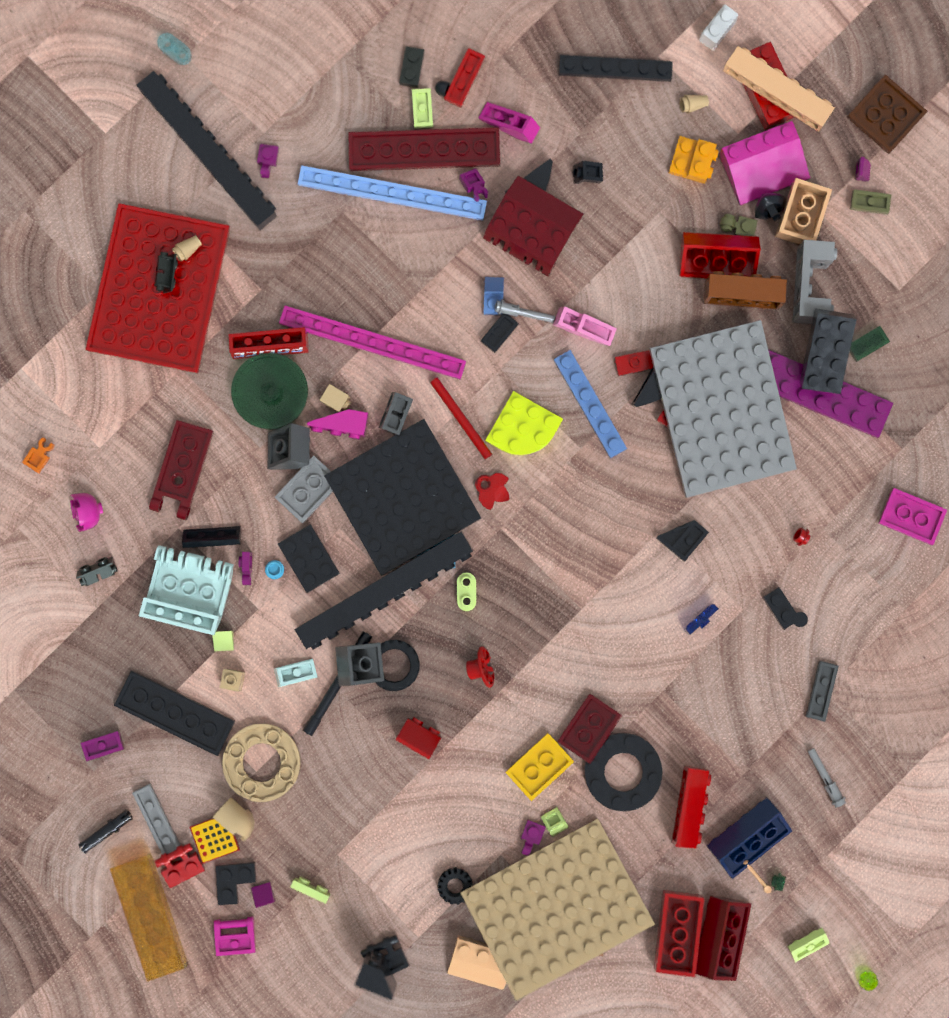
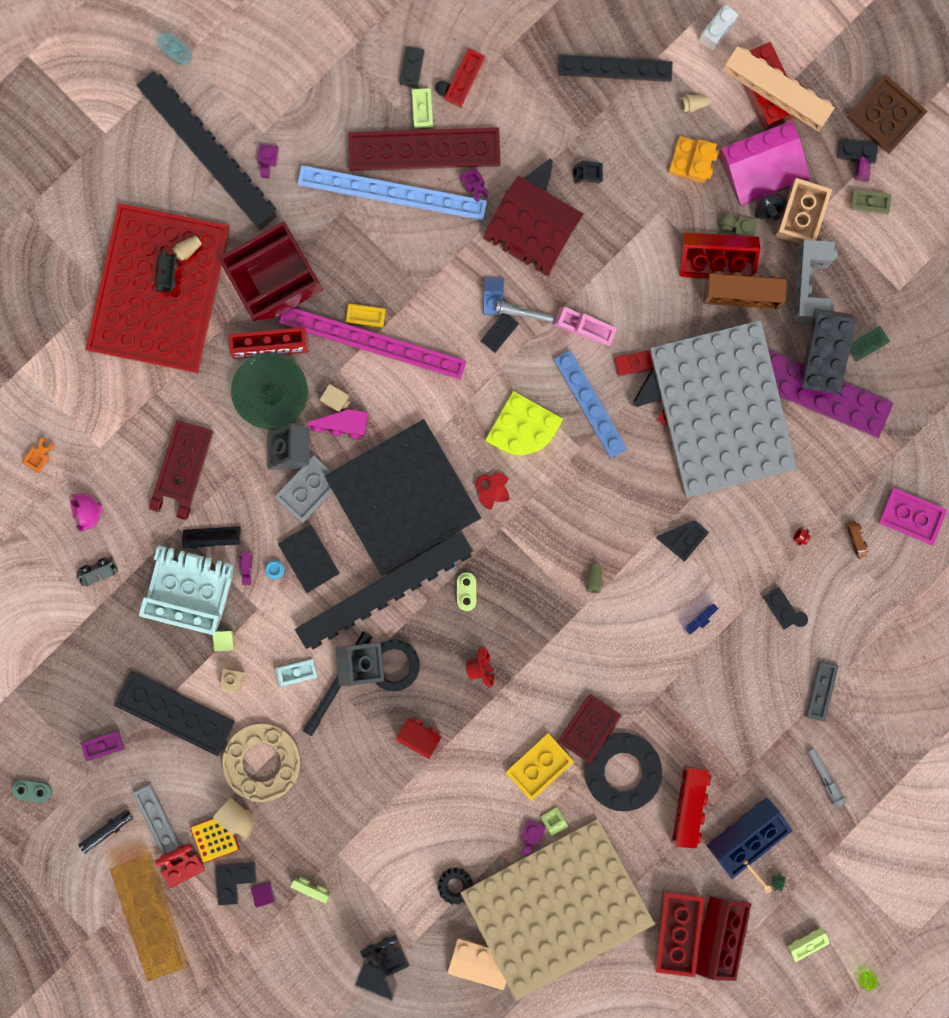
dark pink plate [214,916,256,956] -> none
dark grey brick [378,392,413,435] -> none
red piece [430,377,493,460] -> none
dark pink slope [478,102,540,144] -> none
none -> sand green plate [12,780,52,803]
none -> dark red slope [218,221,324,321]
none -> yellow tile [346,304,386,328]
none -> olive cone [584,564,603,593]
none -> black plate [837,138,878,164]
none -> dark orange plate [846,520,869,559]

